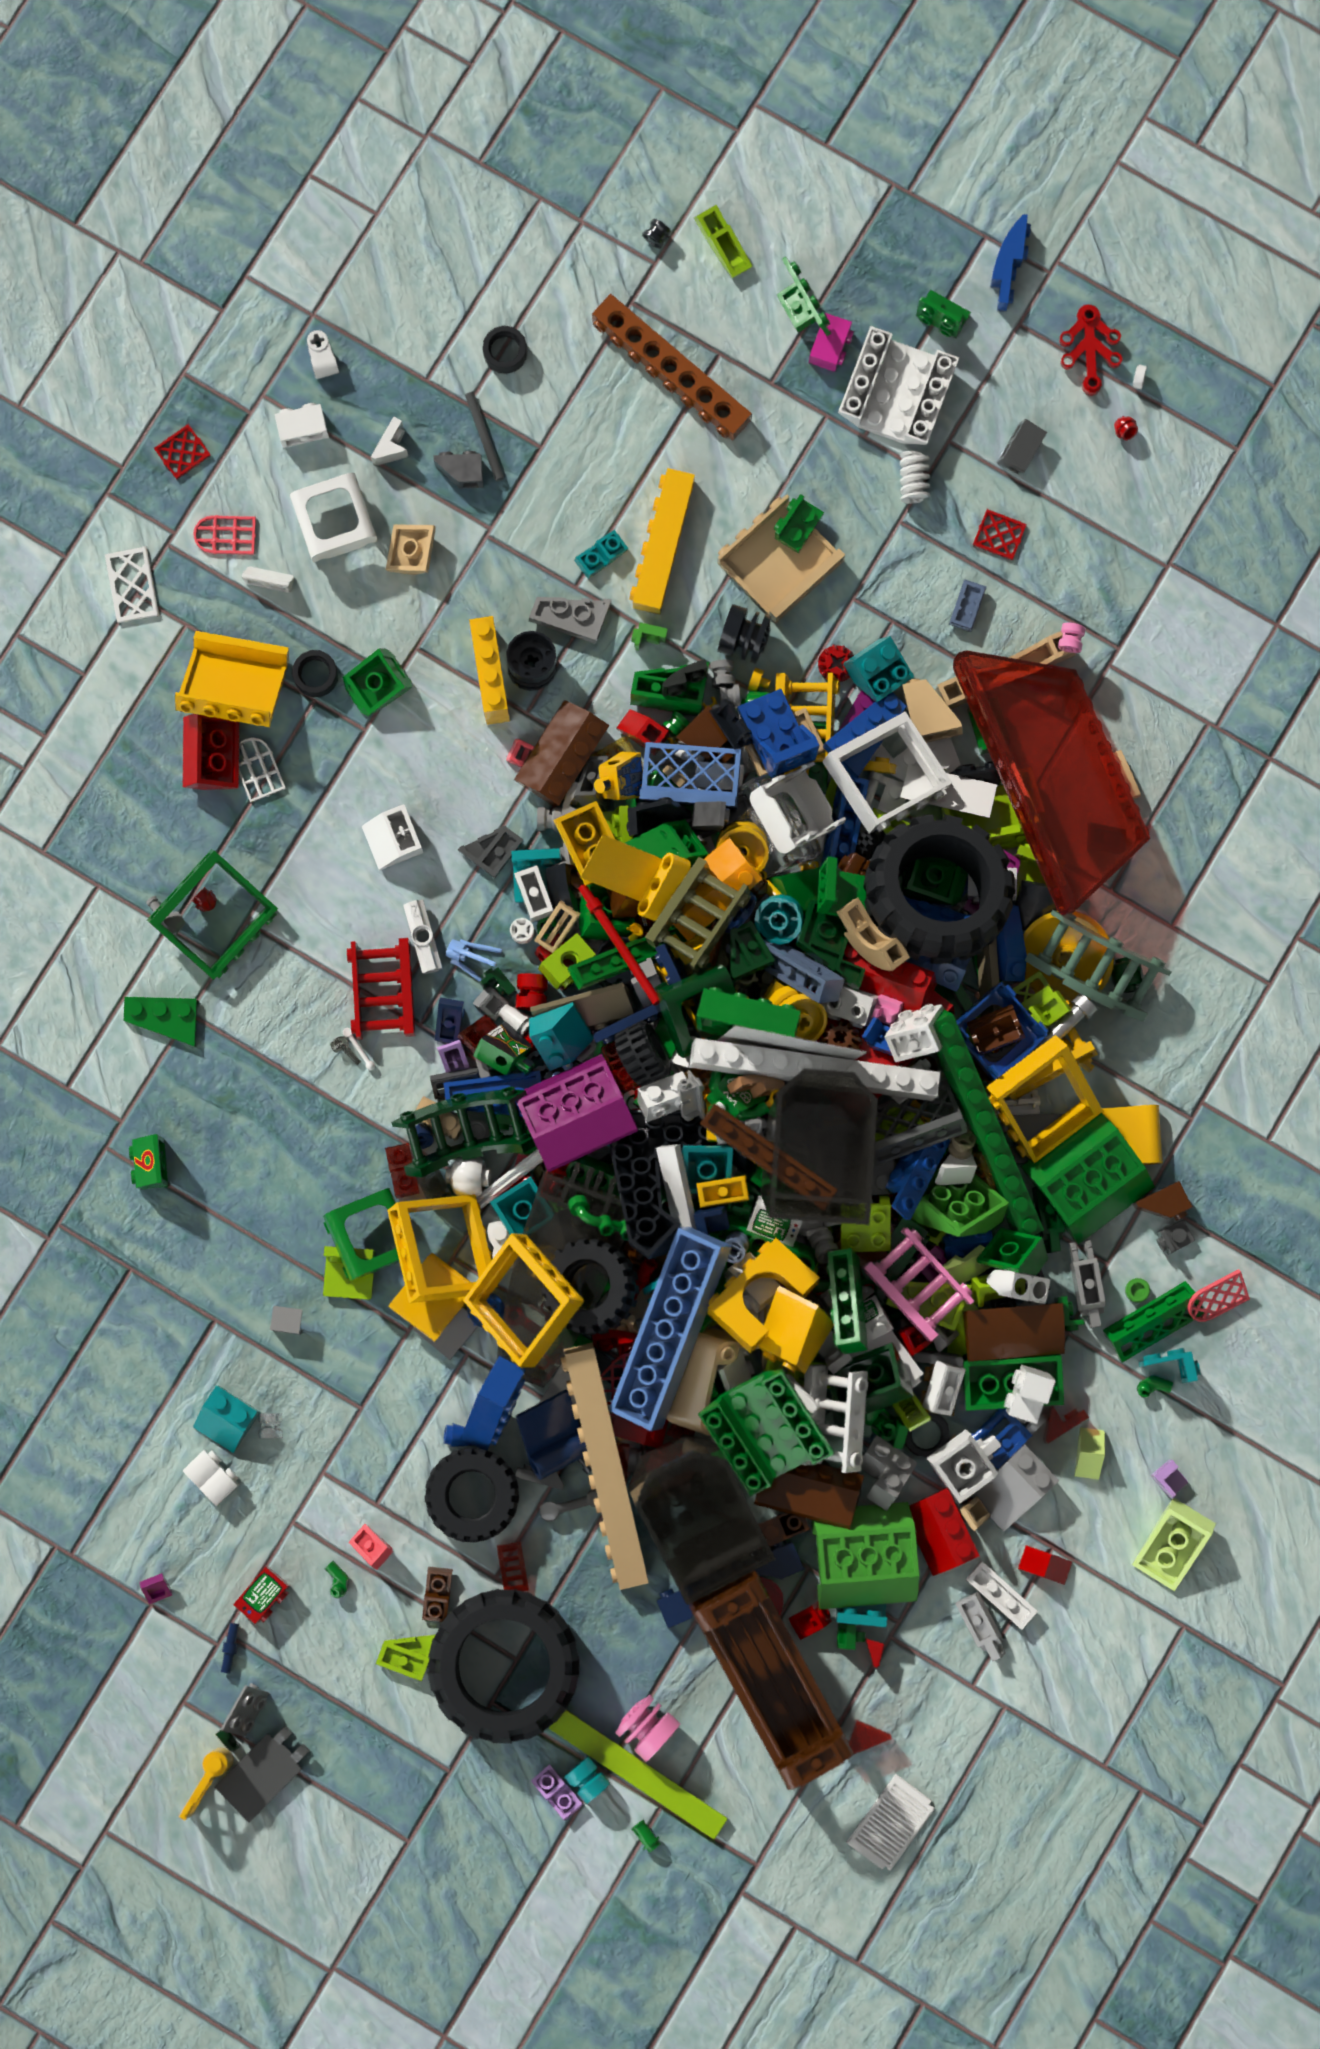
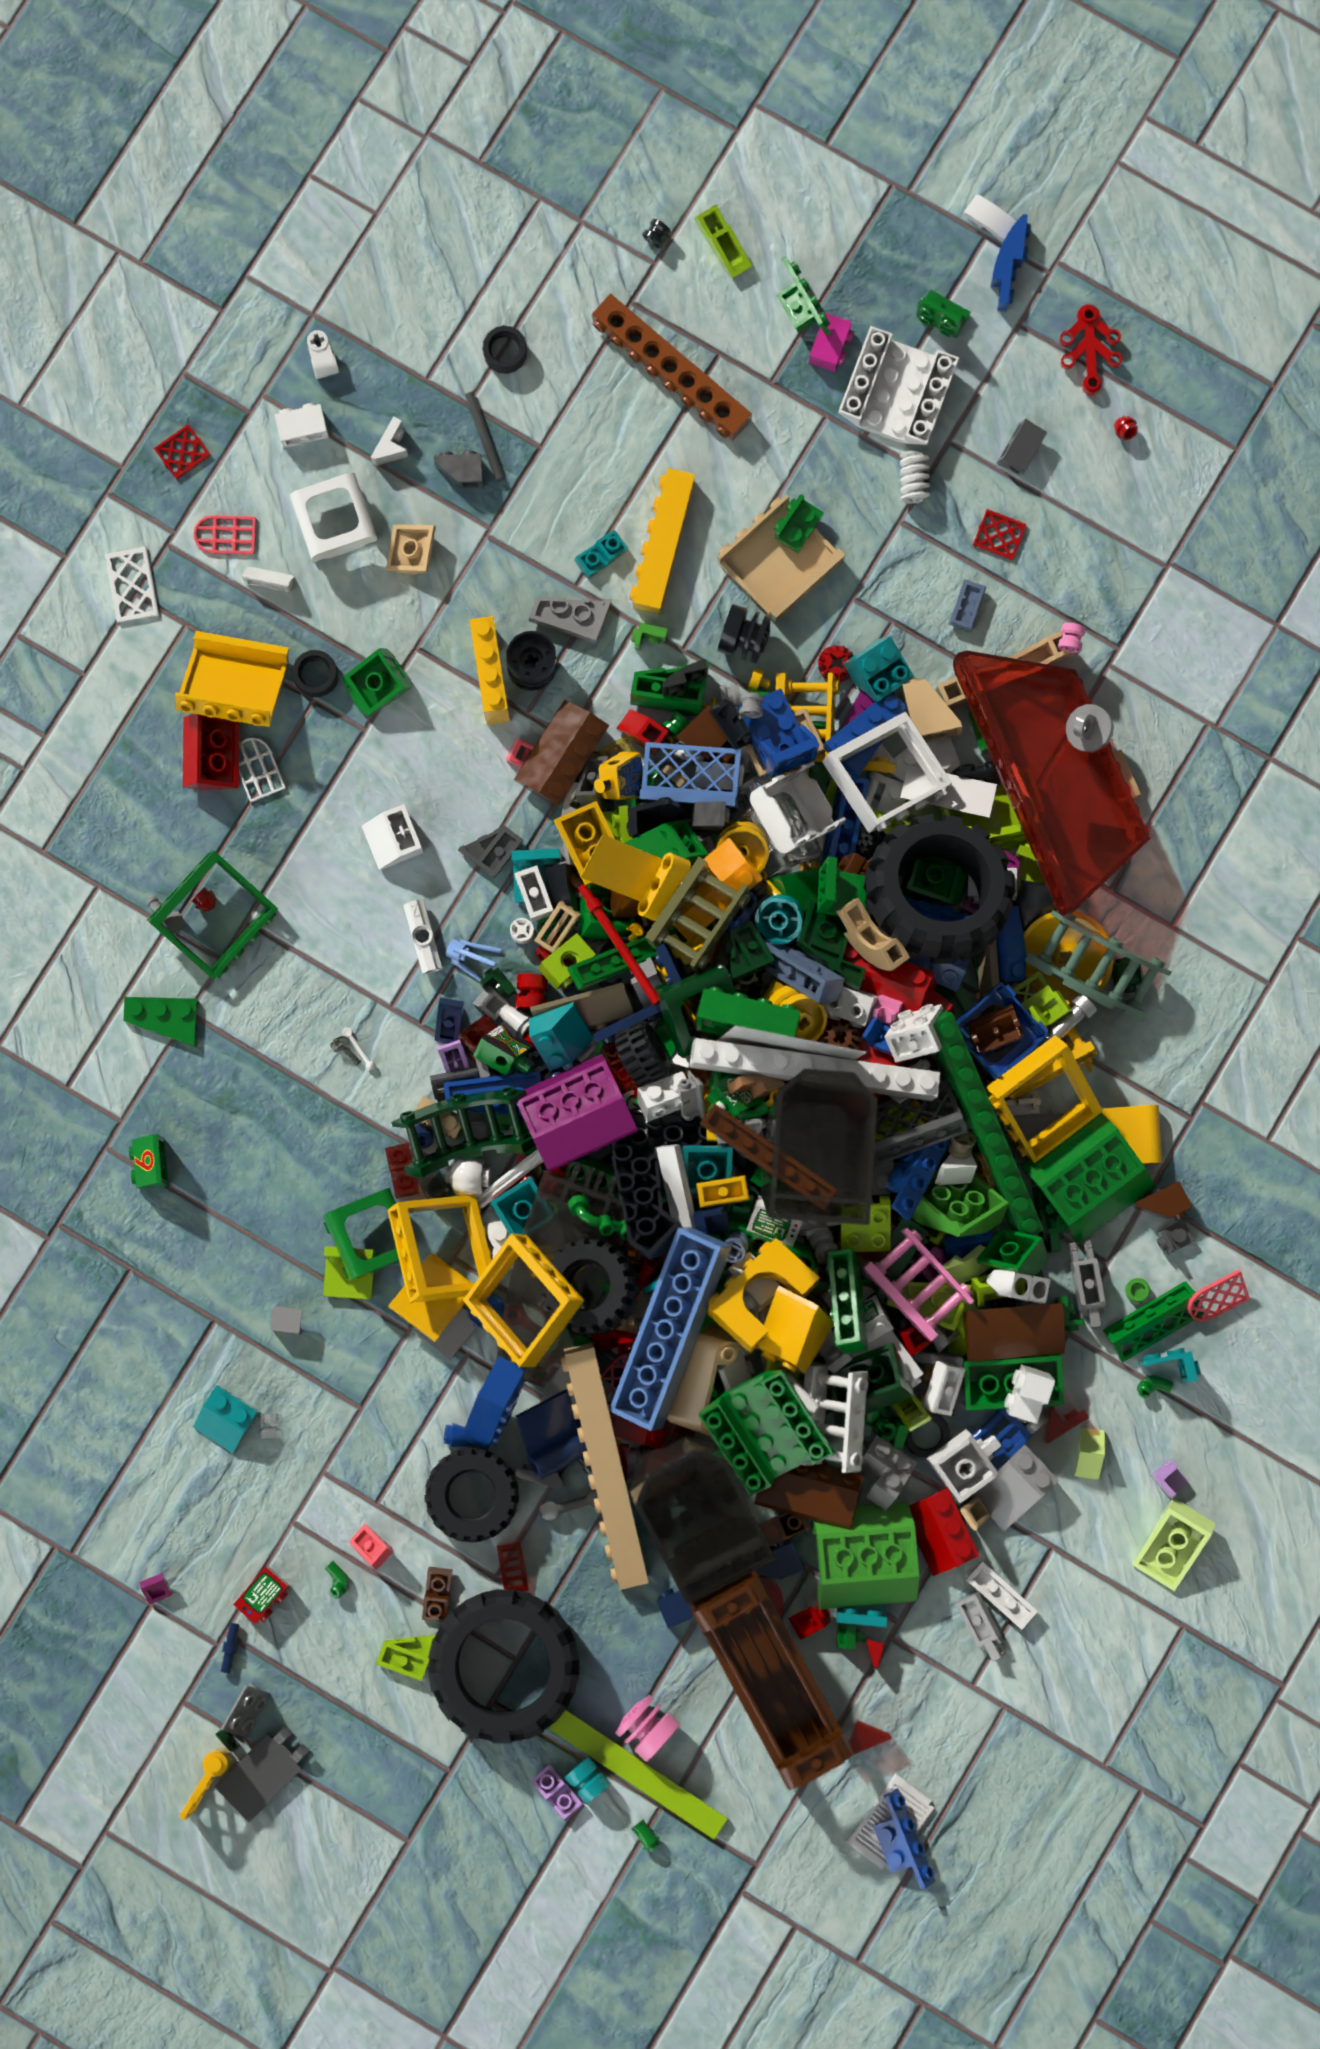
white brick [183,1450,239,1506] -> none
red fence [347,938,416,1040] -> none
light grey wheel [537,807,562,831] -> none
light grey wheel [710,660,735,688] -> none
red slope [1018,1545,1072,1585] -> none
white tile [1133,365,1147,389] -> none
none -> light grey wheel [739,693,764,719]
none -> blue bracket [873,1788,935,1890]
none -> white slope [963,194,1016,242]
none -> light grey tile [1066,704,1114,753]

